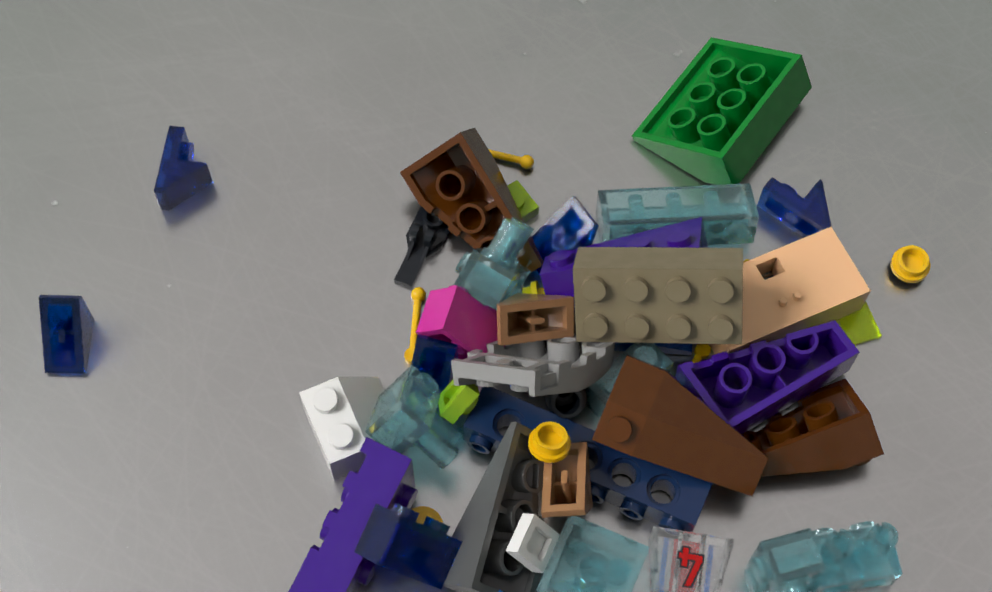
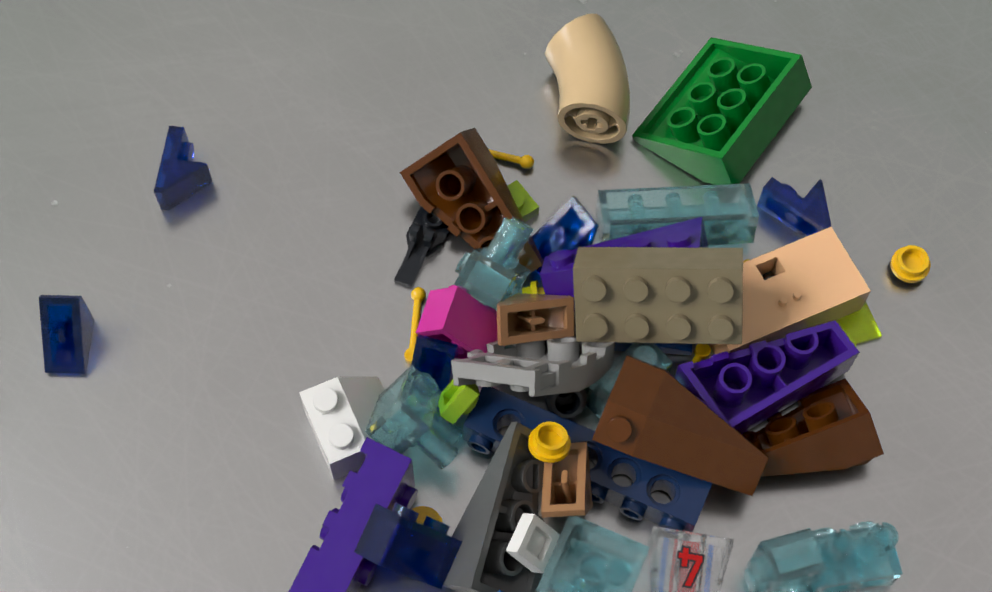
none -> tan brick [545,14,630,144]

